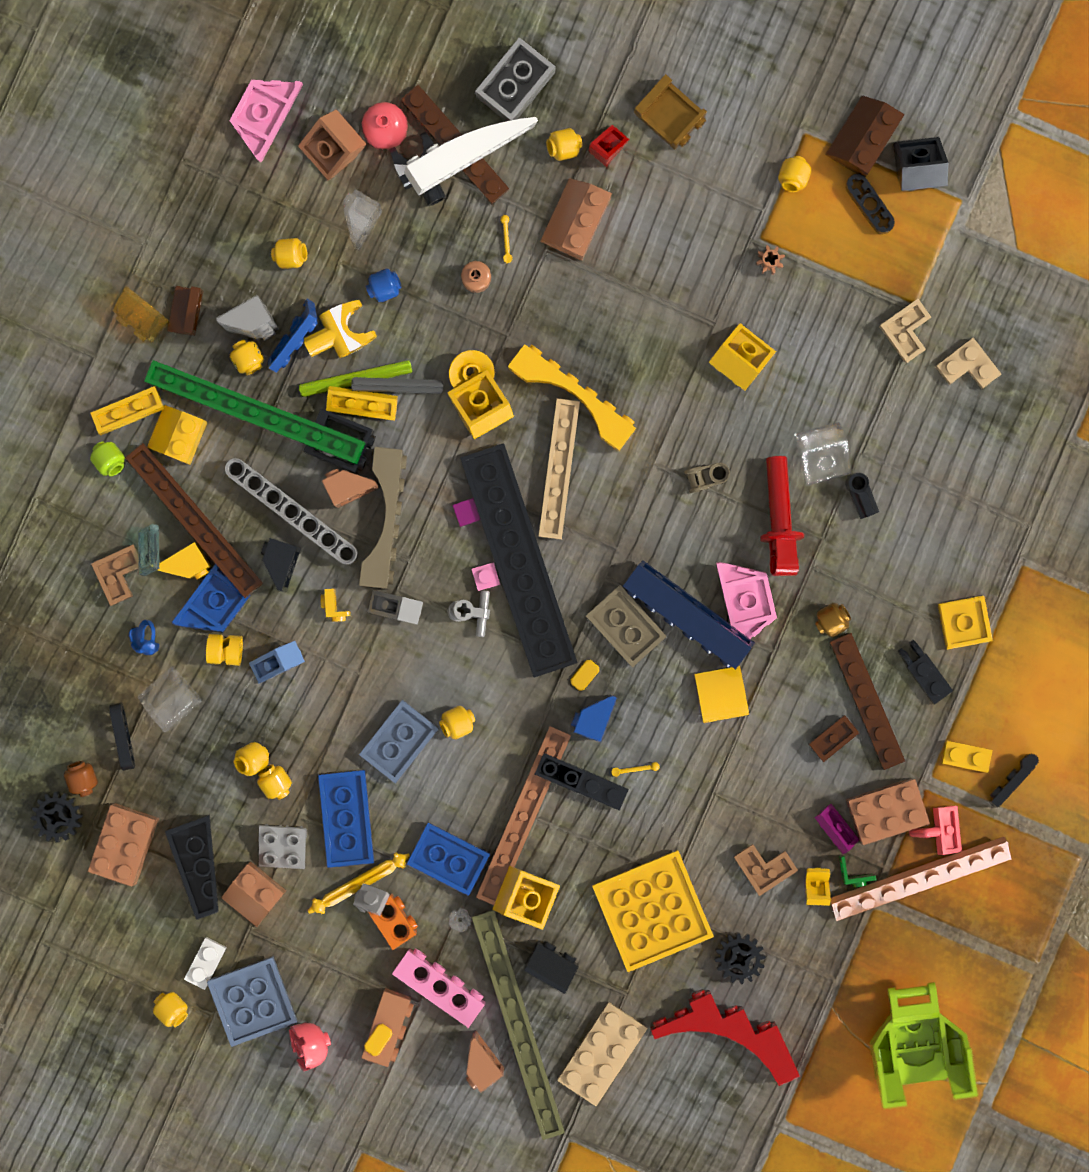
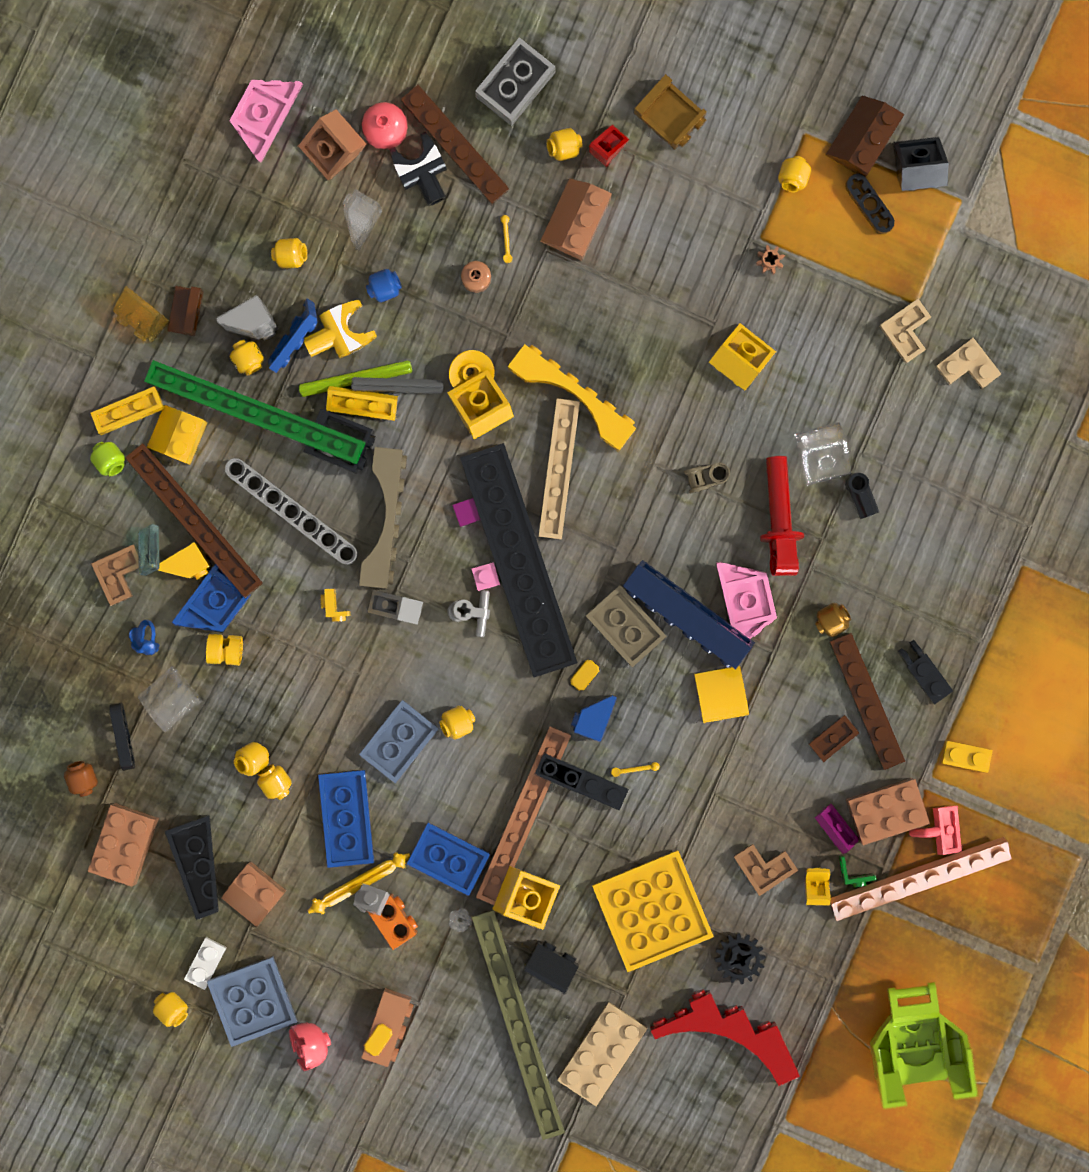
black gear [31,791,83,843] -> none
medium blue slope [249,641,305,684] -> none
light grey hinge [259,824,307,869] -> none
black slope [261,538,301,592] -> none
nougat slope [322,469,379,508] -> none
bright pink brick [392,948,485,1028] -> none
white slope [404,117,538,195] -> none
nougat slope [466,1031,504,1092] -> none
yellow tile [937,596,993,650] -> none
black hinge [989,753,1039,808] -> none

